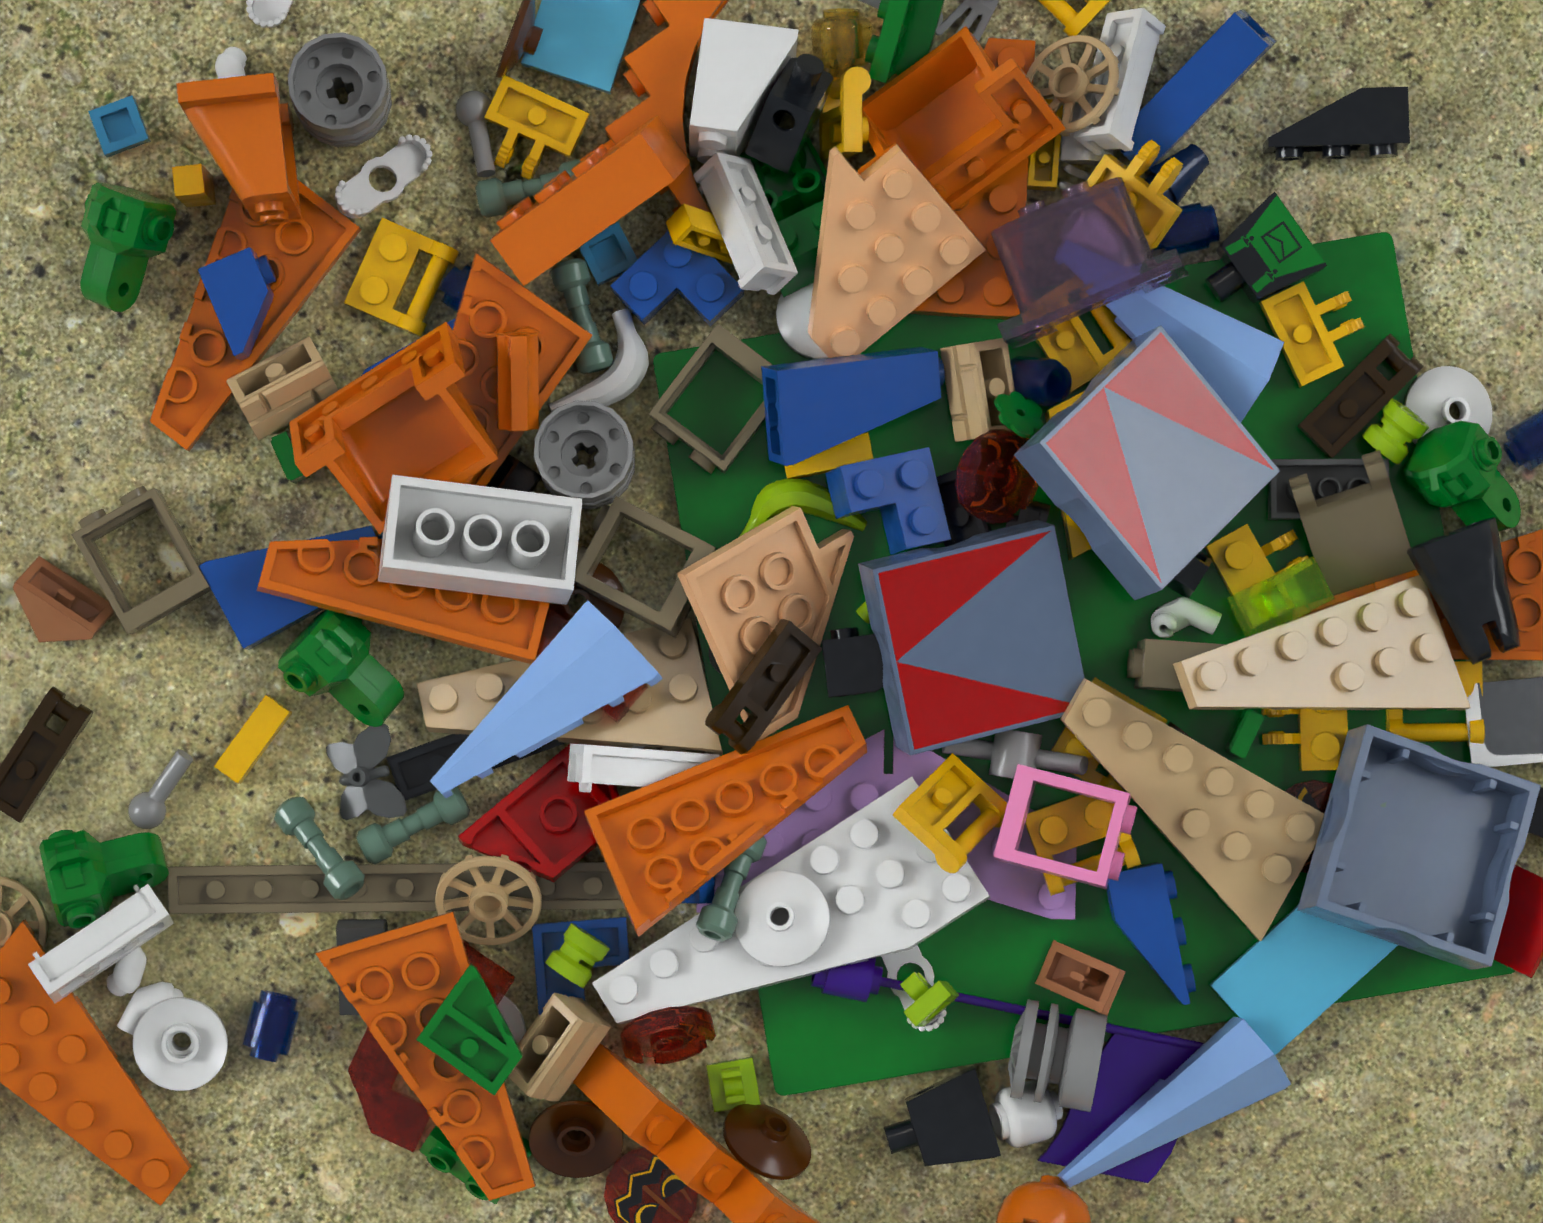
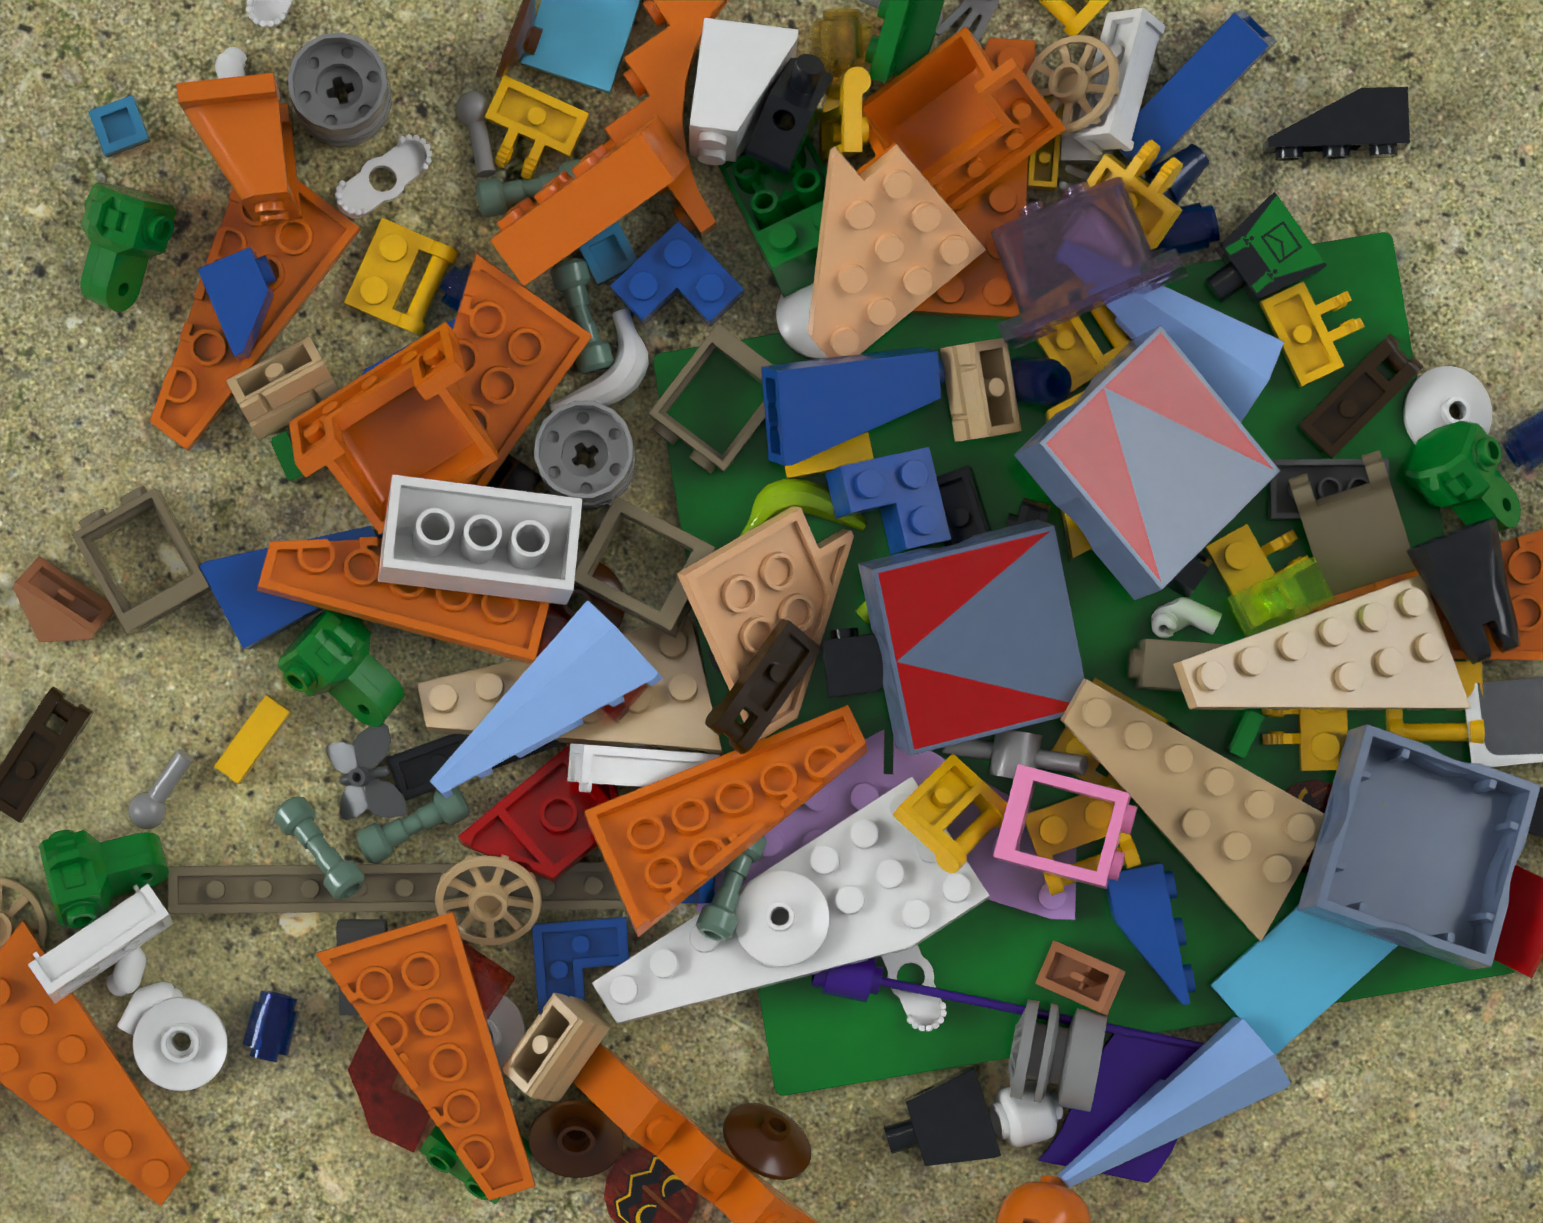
yellow piece [172,164,216,208] -> none
green wing [416,963,523,1096] -> none
orange axle [496,332,539,431] -> none
lime wheel [545,923,610,989] -> none
clear red tile [620,1006,716,1064] -> none
yellow piece [666,203,734,265] -> none
white container [693,152,798,295] -> none
lime tile [706,1056,761,1112] -> none
lime tile [900,972,959,1027] -> none
clear red tile [955,428,1039,524] -> none
green plant [994,391,1044,438] -> none
lime wheel [1362,398,1429,464] -> none

